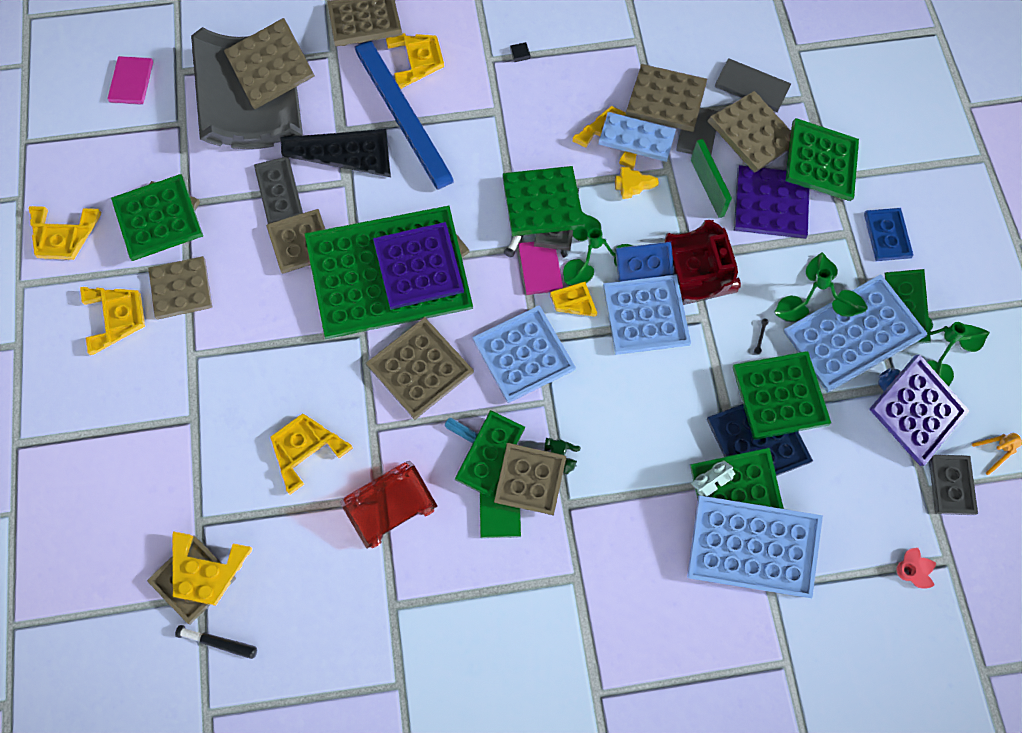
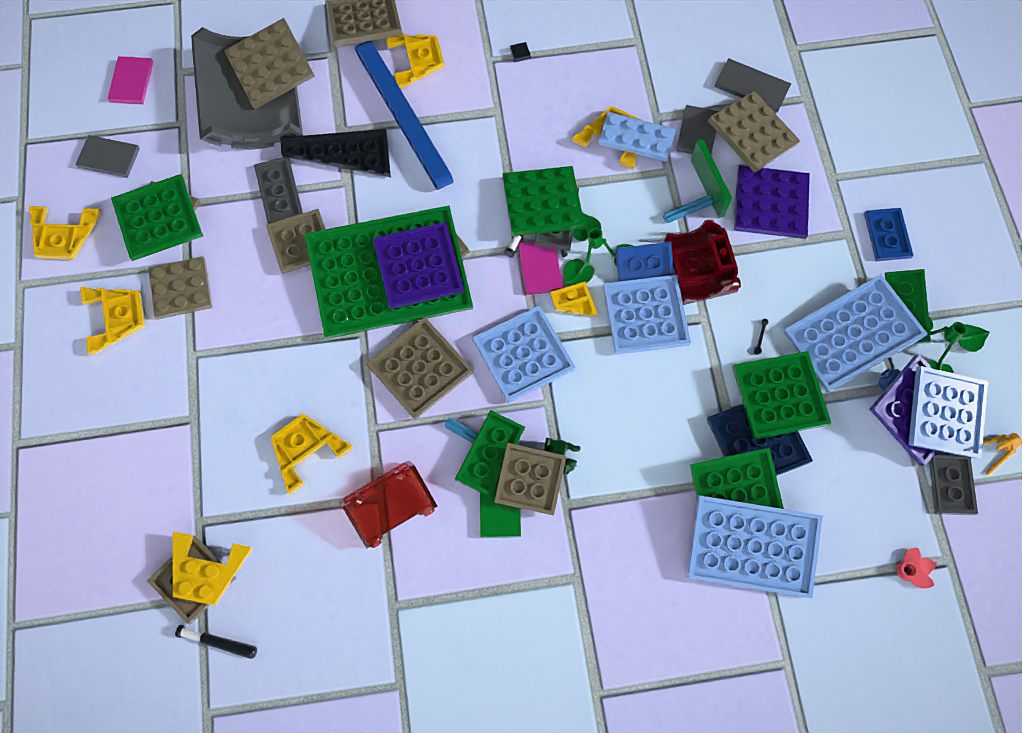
yellow rock [615,167,659,199] -> none
dark tan plate [625,64,708,132] -> none
light aqua hinge [691,461,735,497] -> none
green plant [774,252,868,322] -> none
green plate [785,118,859,202] -> none
none -> dark grey tile [75,135,140,178]
none -> dark azure axle [663,195,713,223]
none -> light blue plate [909,366,988,459]

